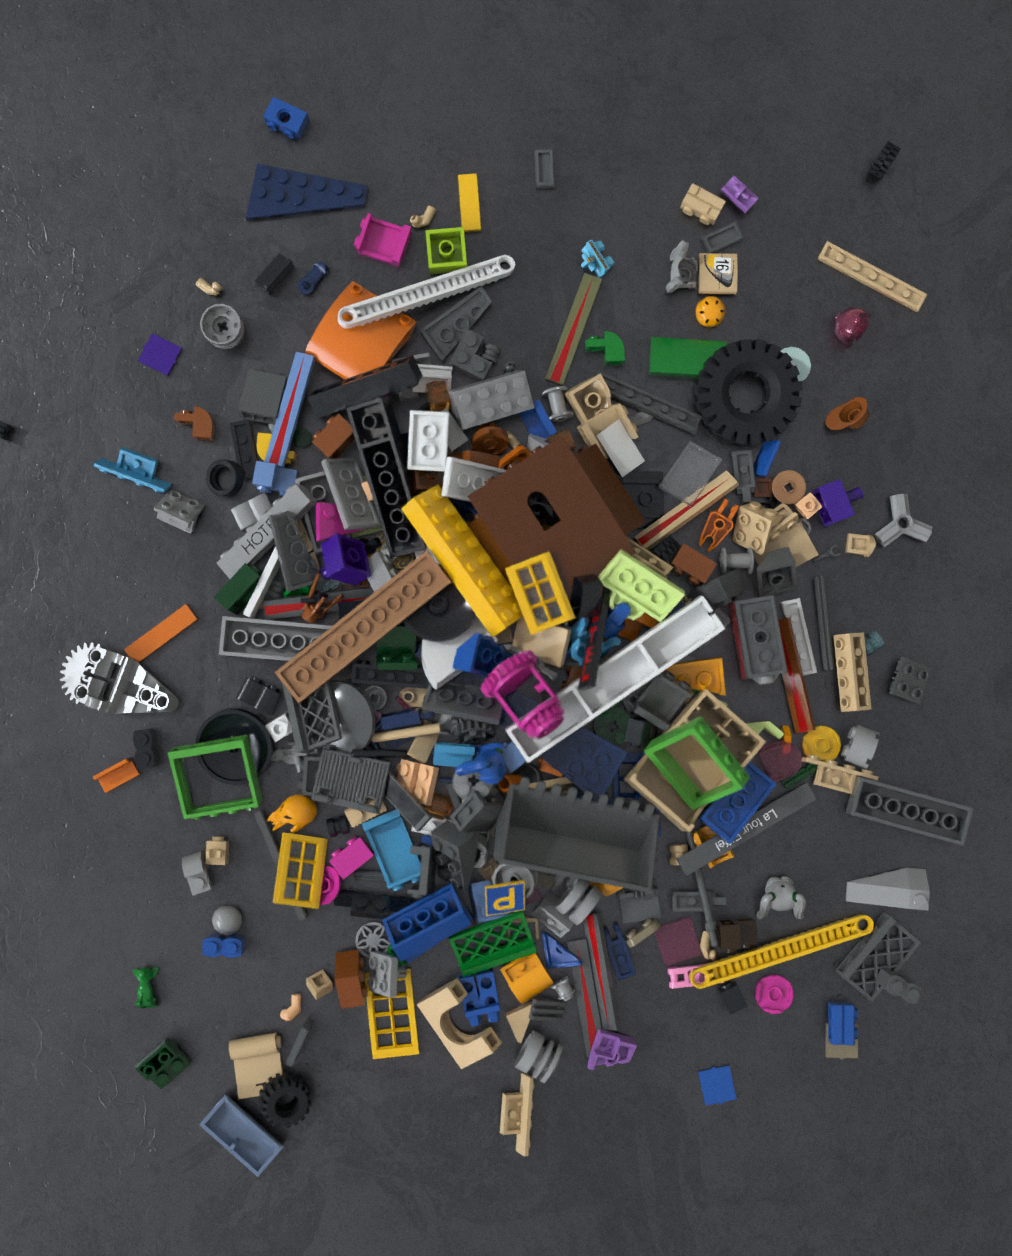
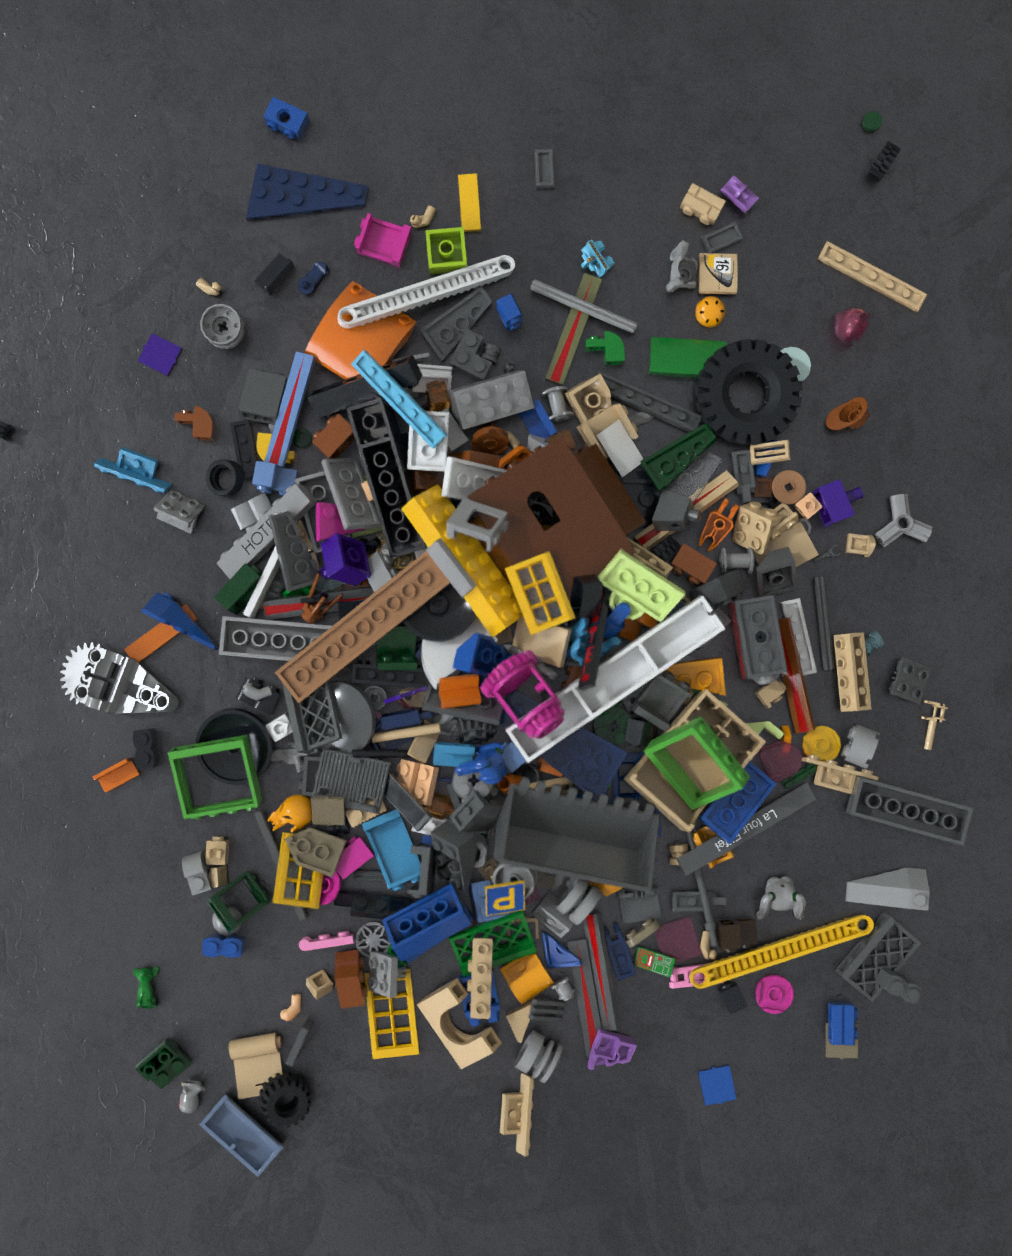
none -> blue wedge [141,591,219,650]
none -> light grey animal [179,1080,205,1114]
none -> dark green window [206,871,270,933]
none -> tan tile [208,865,228,887]
none -> light grey arm [243,683,273,700]
none -> dark tan tile [285,827,347,877]
none -> bright pink plate [299,931,355,951]
none -> dark tan piece [311,795,345,826]
none -> medium azure tile [351,350,448,449]
none -> dark purple piece [384,686,428,704]
none -> light grey tile [426,538,477,597]
none -> orange panel [439,674,481,708]
none -> light grey window [447,498,509,551]
none -> tan bracket [467,938,493,1019]
none -> blue brick [496,294,523,331]
none -> light grey axle [531,280,637,333]
none -> green tile [634,946,677,978]
none -> dark green wing [640,423,717,493]
none -> dark grey torso [652,490,701,531]
none -> tan tile [750,440,791,465]
none -> tan brick [755,680,787,708]
none -> dark green tile [862,111,882,132]
none -> tan piece [921,700,948,750]

